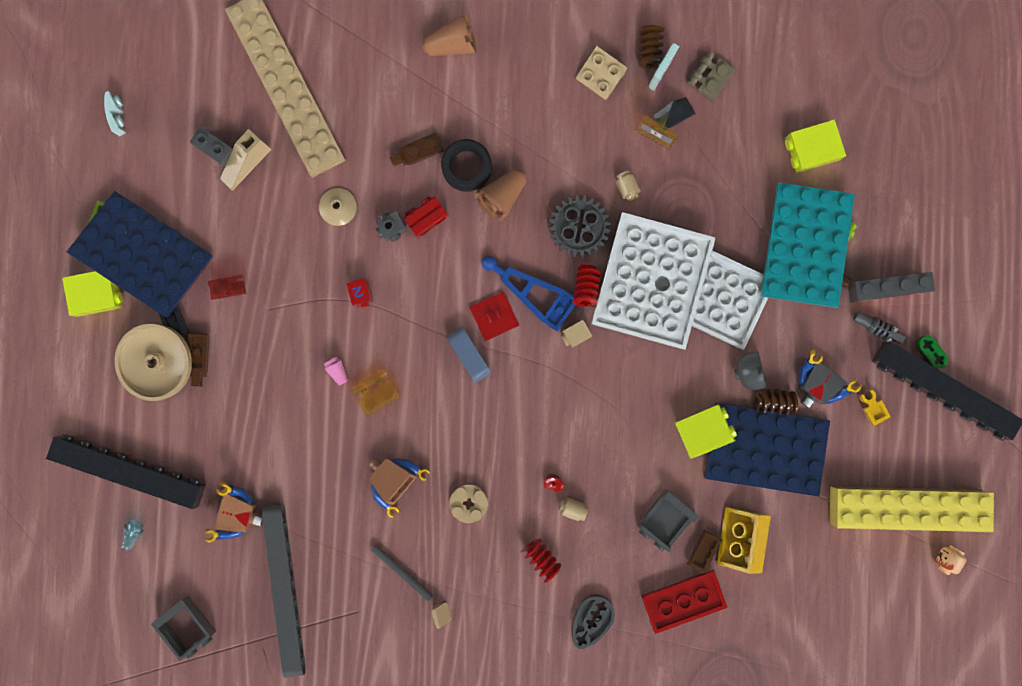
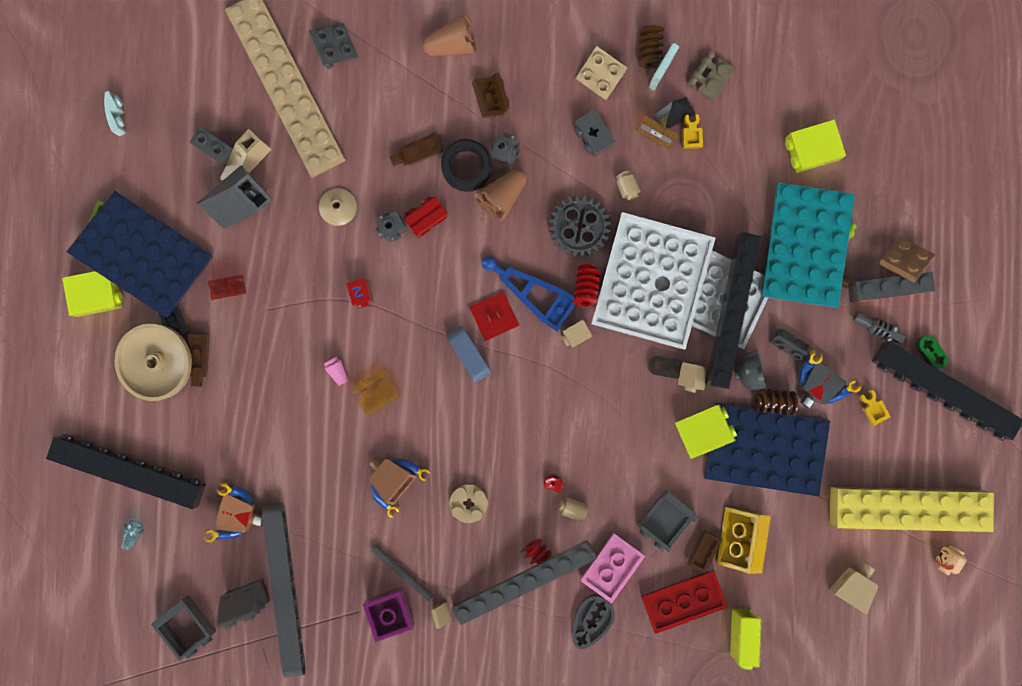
none -> dark grey slope [197,165,272,229]
none -> dark grey slope [216,579,270,629]
none -> dark grey hinge [309,23,358,69]
none -> magenta brick [363,587,415,642]
none -> dark grey plate [452,540,596,625]
none -> reddish brown bracket [472,72,510,118]
none -> dark grey brick [490,133,521,165]
none -> dark grey brick [574,109,615,158]
none -> bright pink plate [580,532,645,604]
none -> clear smoke plate [647,356,682,379]
none -> tan brick [678,362,709,393]
none -> yellow plate [682,114,703,149]
none -> black brick [705,232,761,389]
none -> neon yellow brick [730,608,761,669]
none -> dark grey hinge [769,329,812,362]
none -> tan torso [829,563,878,615]
none -> medium nougat plate [879,236,936,283]

